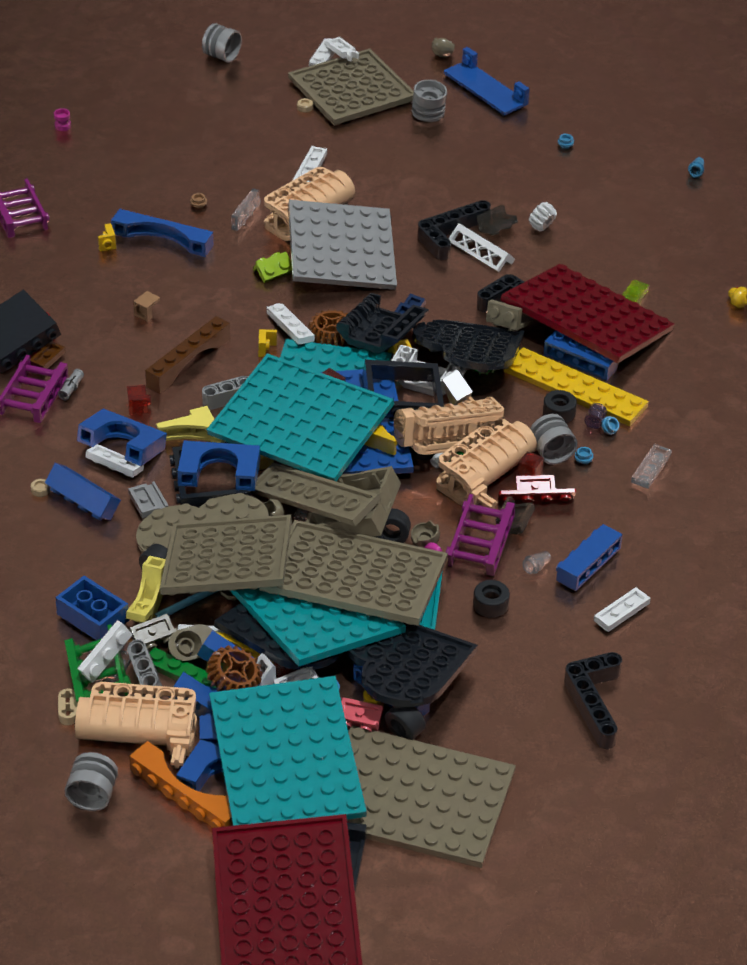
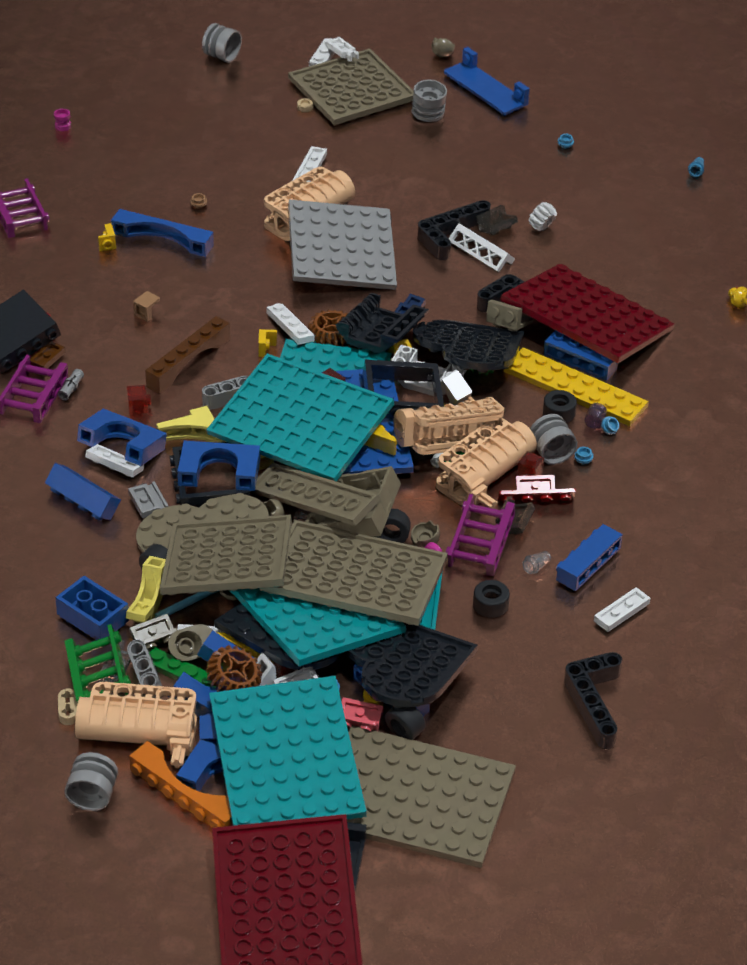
tan tile [31,479,50,497] -> none
white plate [77,620,133,683] -> none
clear plate [231,188,261,231] -> none
lime bracket [253,252,292,283] -> none
clear neon green plate [622,280,649,303] -> none
clear plate [631,444,672,489] -> none

